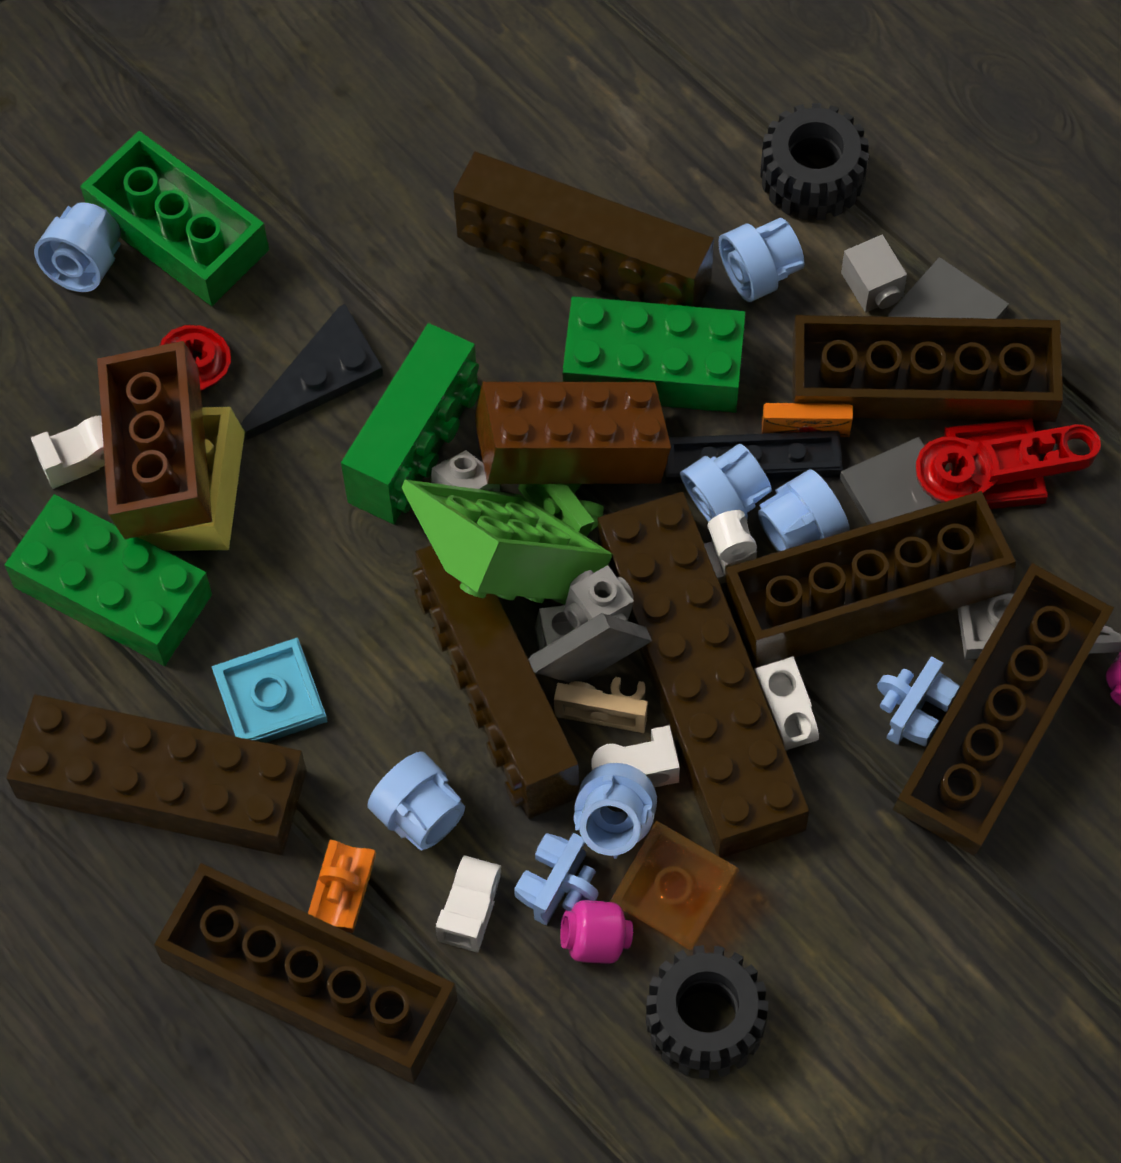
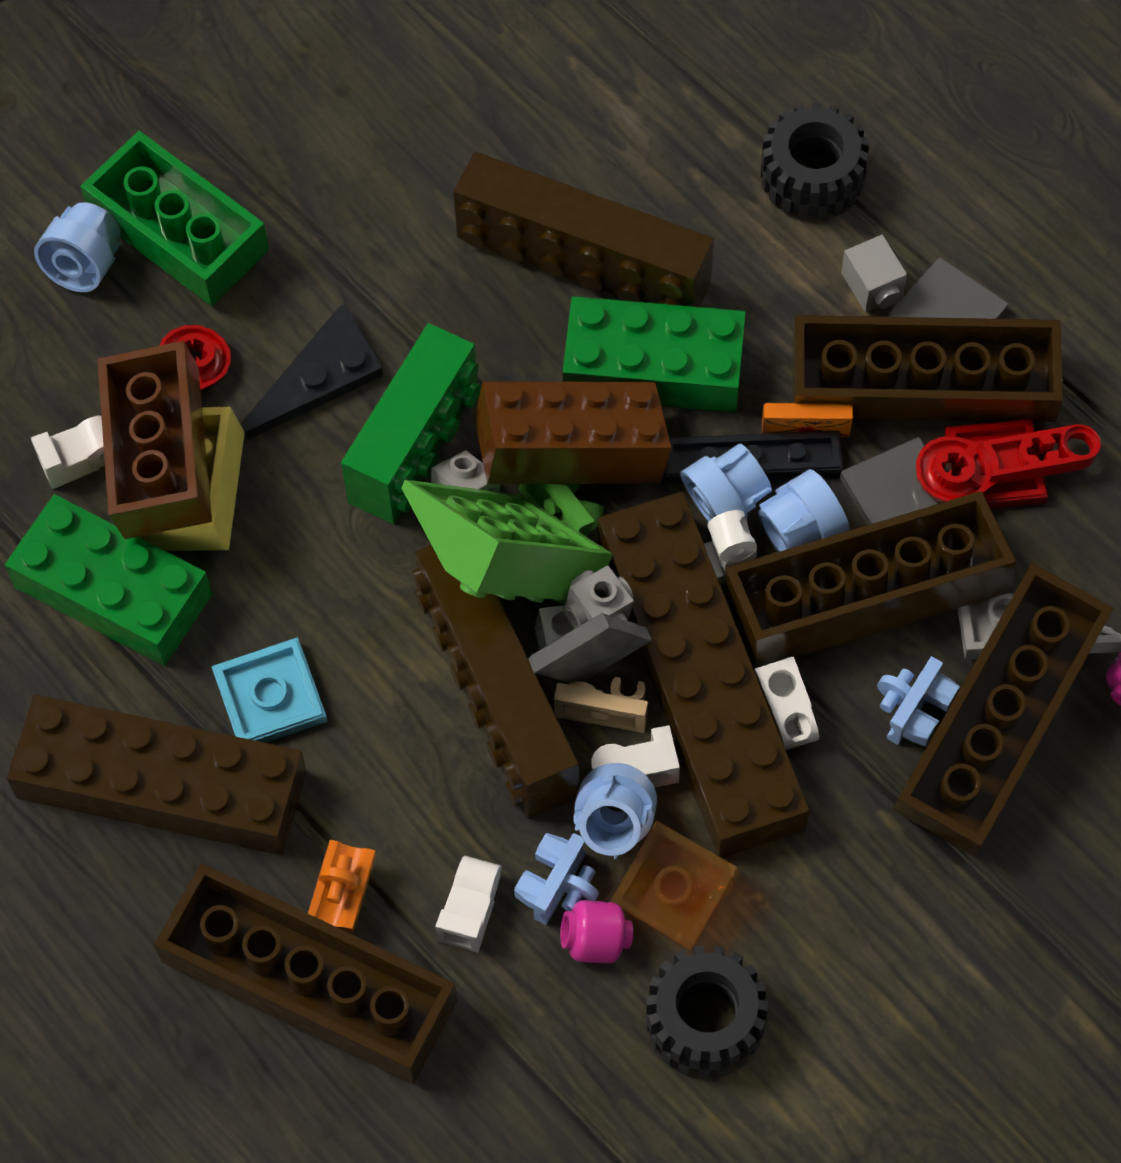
light blue piece [367,751,465,851] -> none
light blue piece [718,218,805,302] -> none

